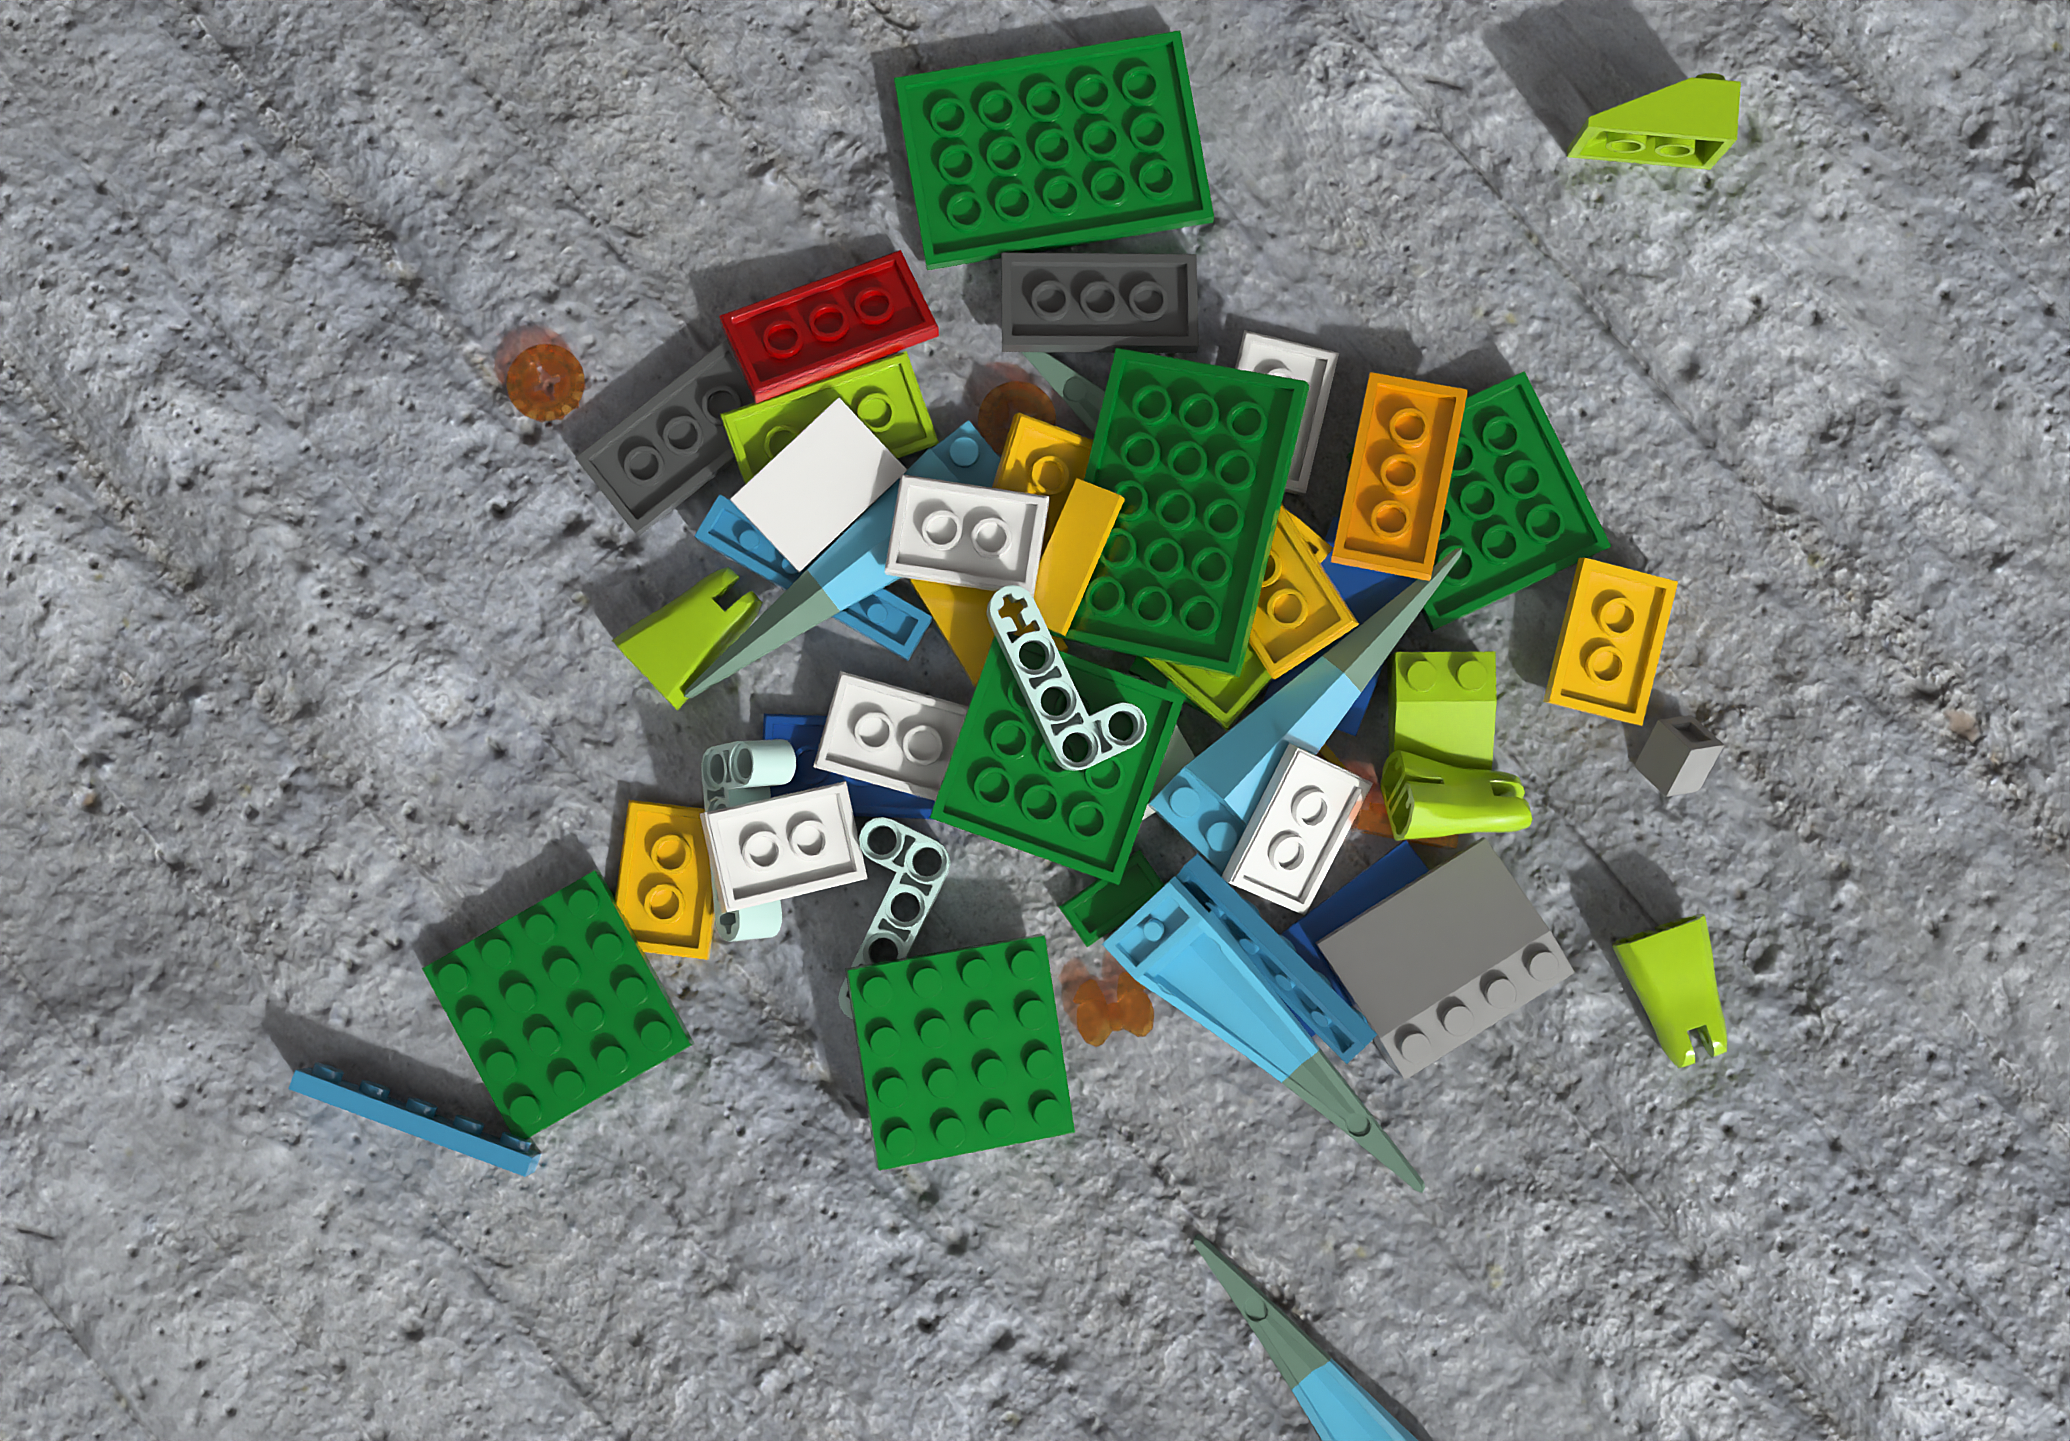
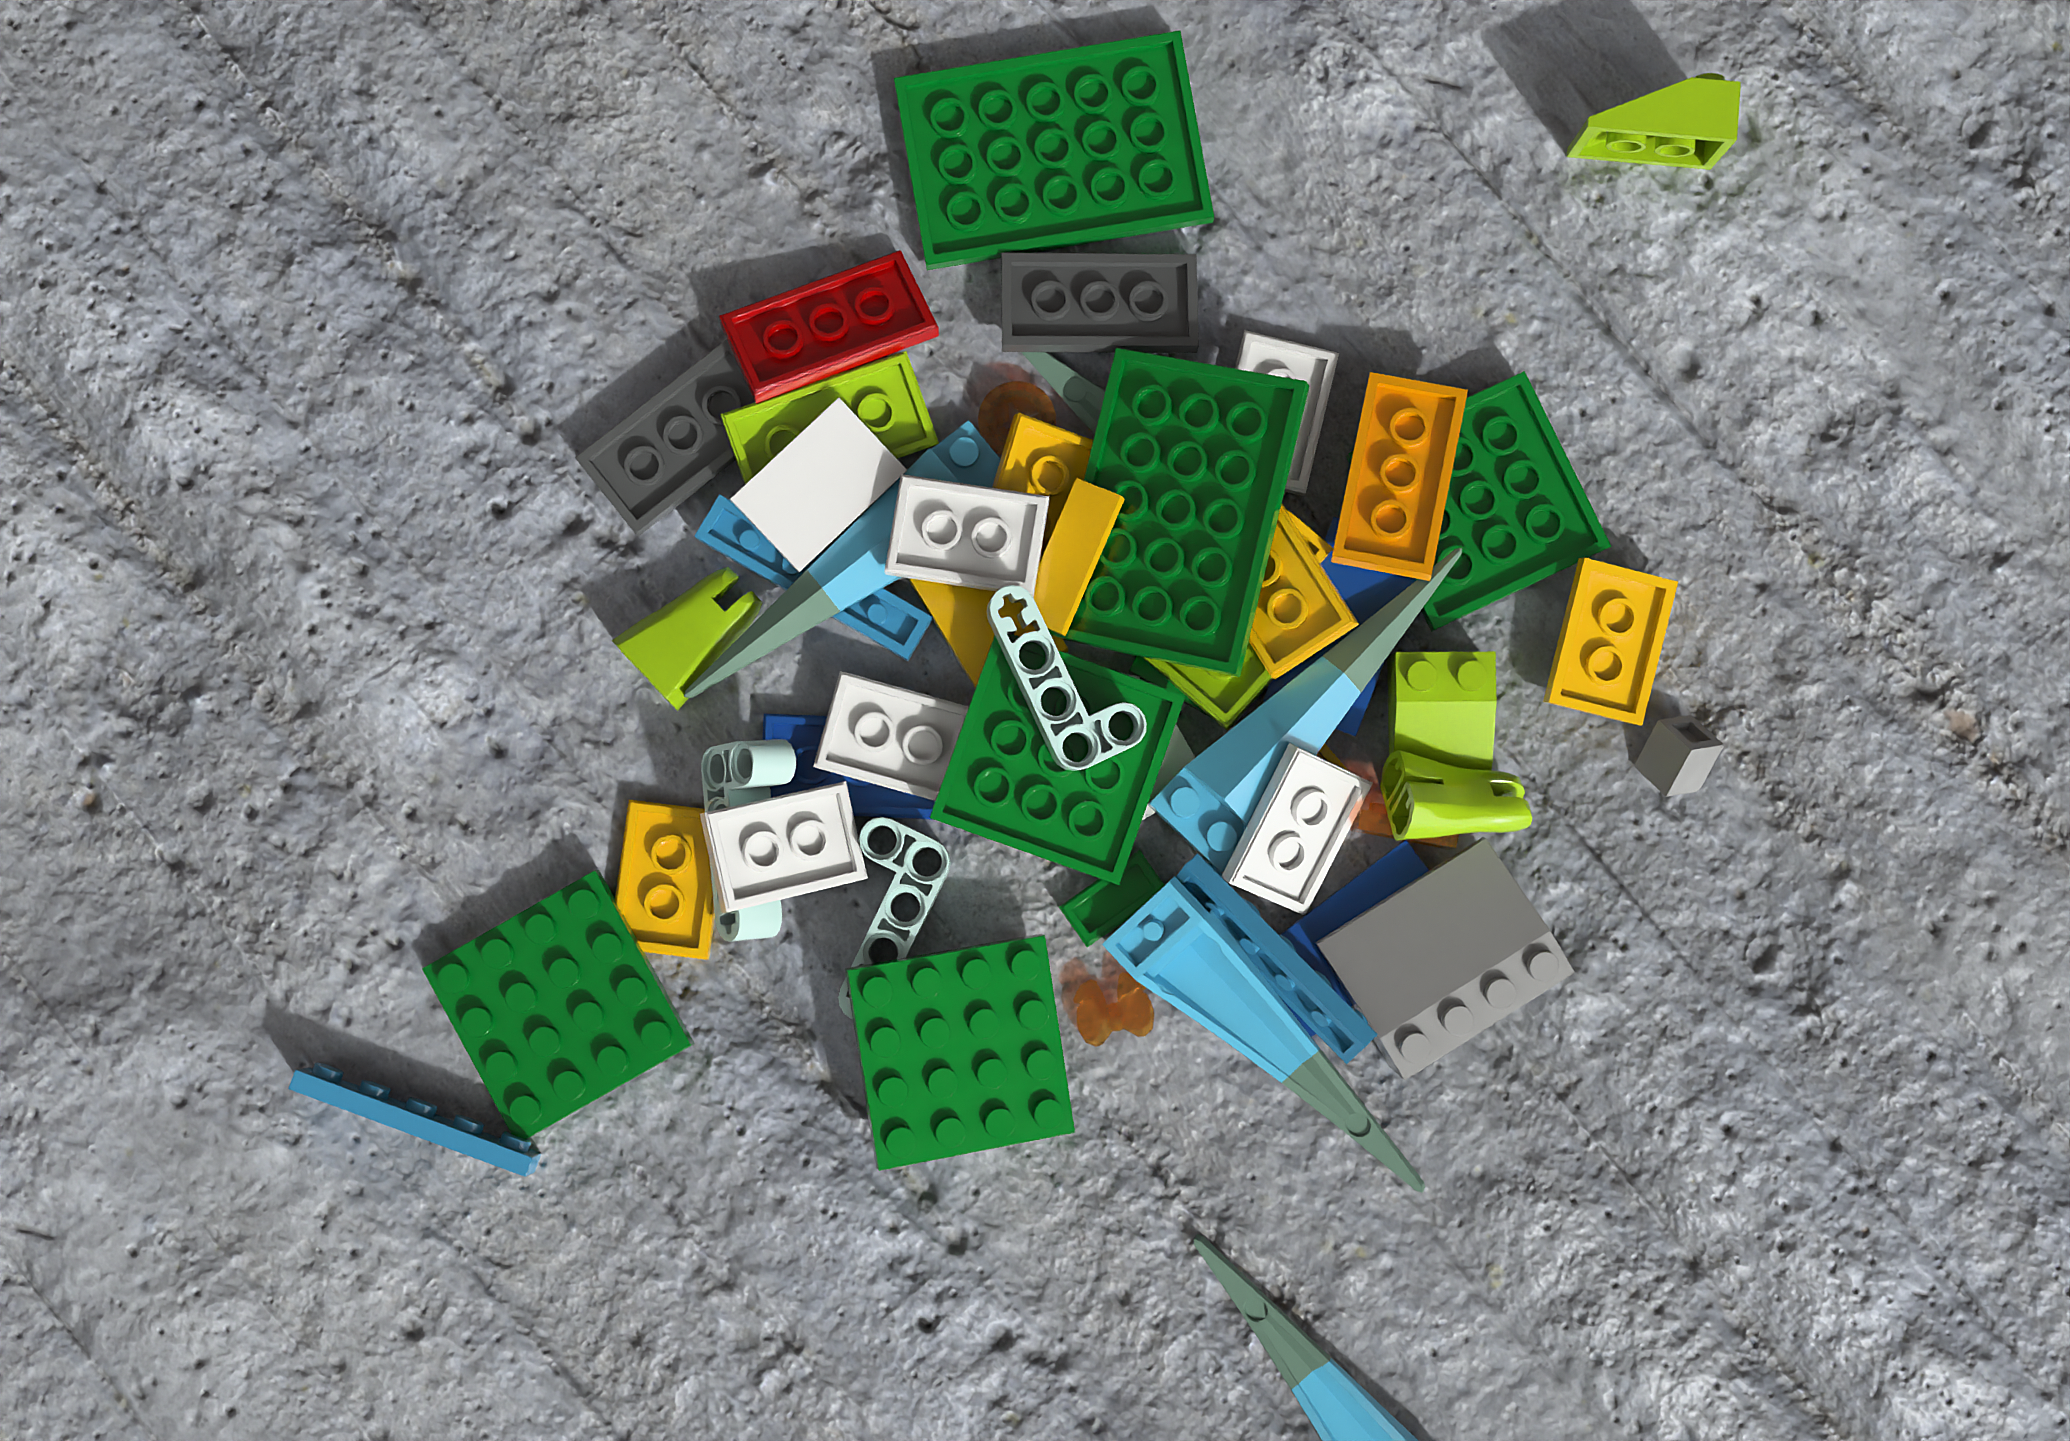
clear orange gear [506,344,586,423] -> none
lime piece [1612,914,1727,1068] -> none

